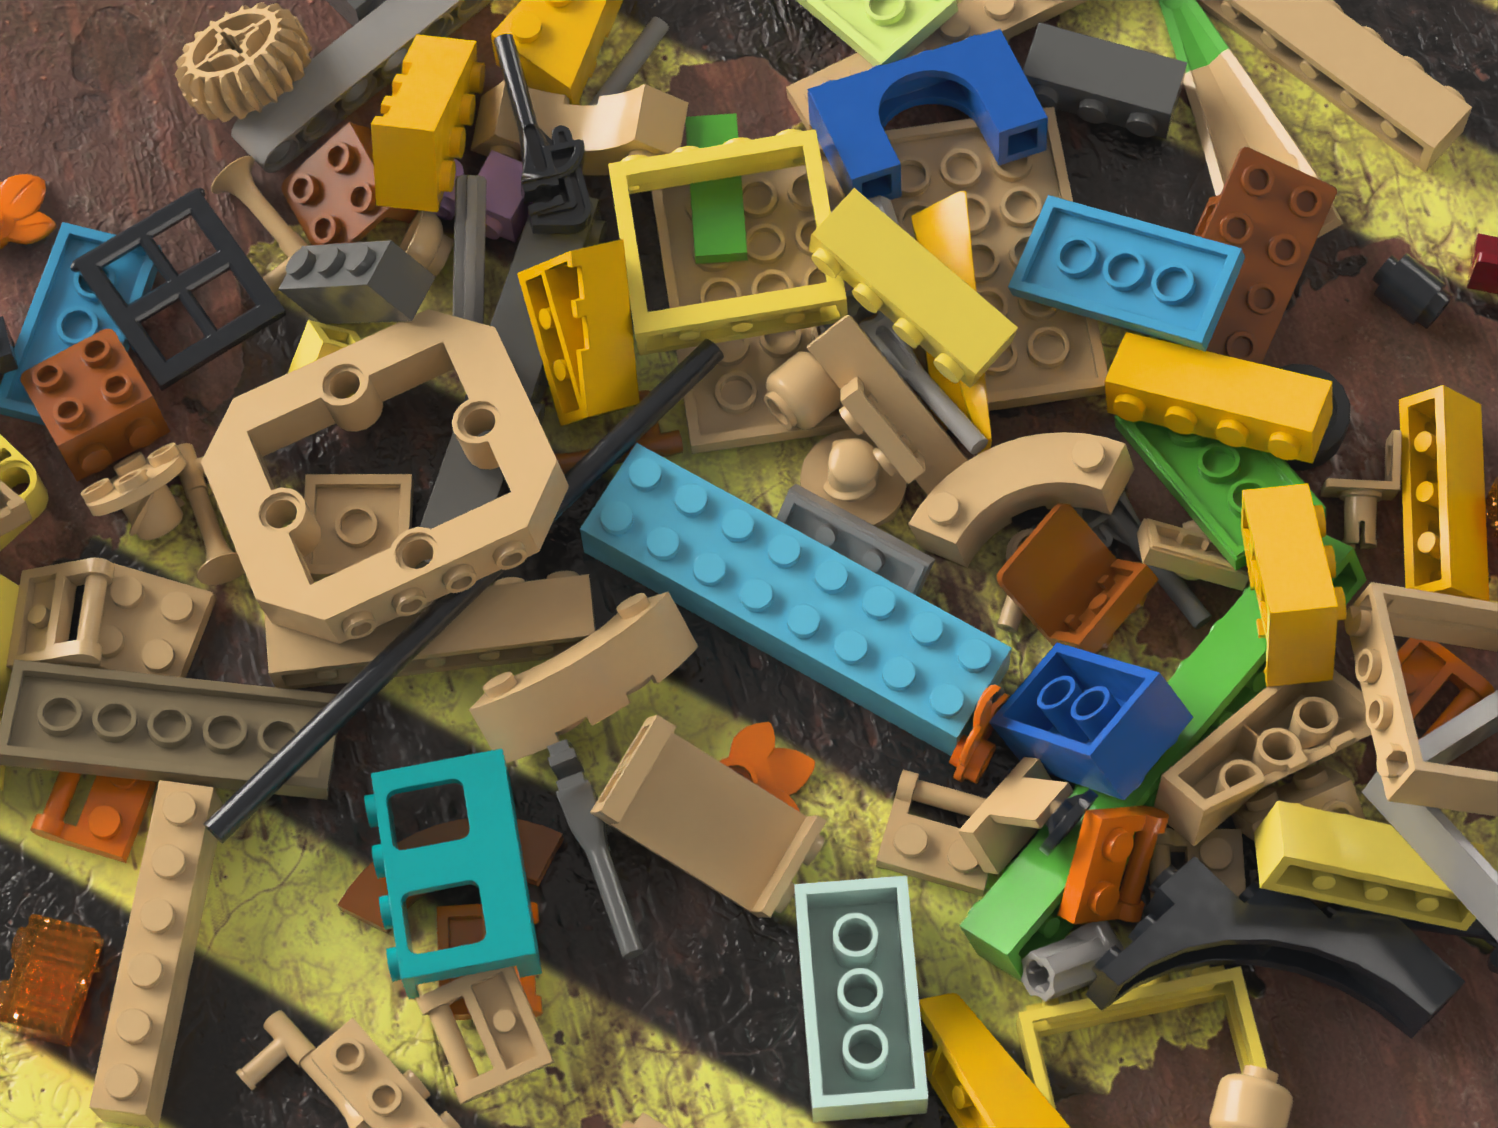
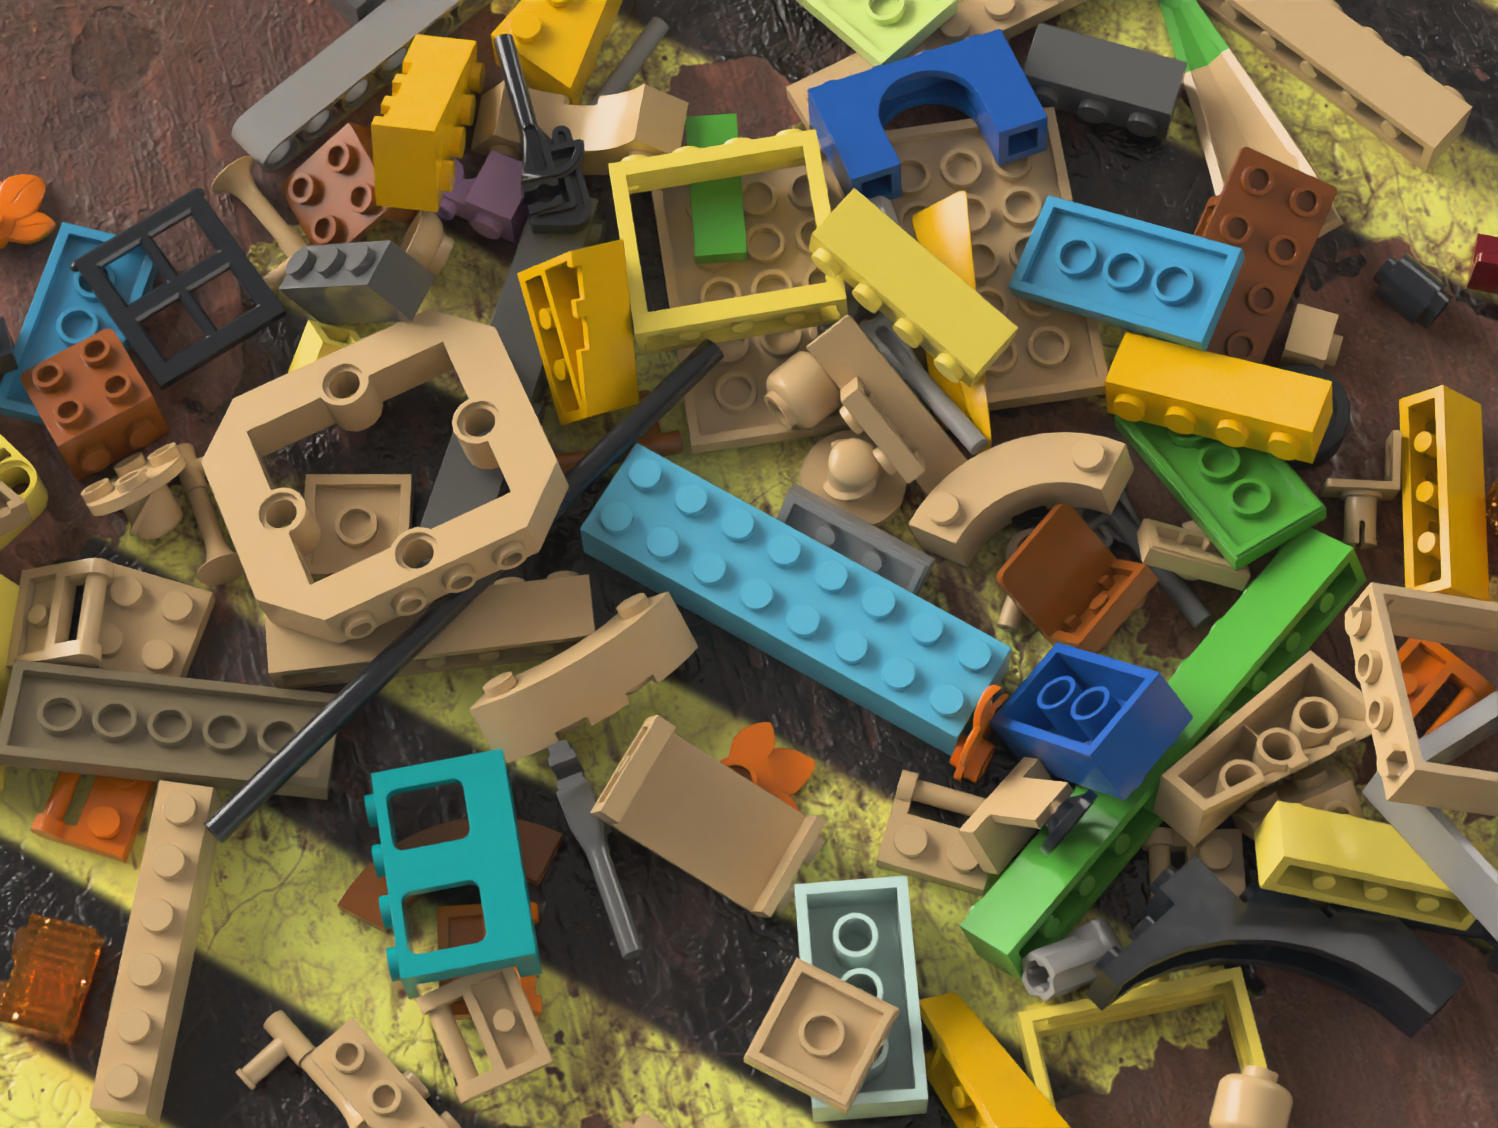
tan gear [175,2,312,122] -> none
light grey axle [452,175,487,324] -> none
orange plate [1058,806,1169,924] -> none
yellow wedge [1241,483,1346,687] -> none
none -> tan tile [744,958,899,1115]
none -> tan plate [1279,303,1343,370]

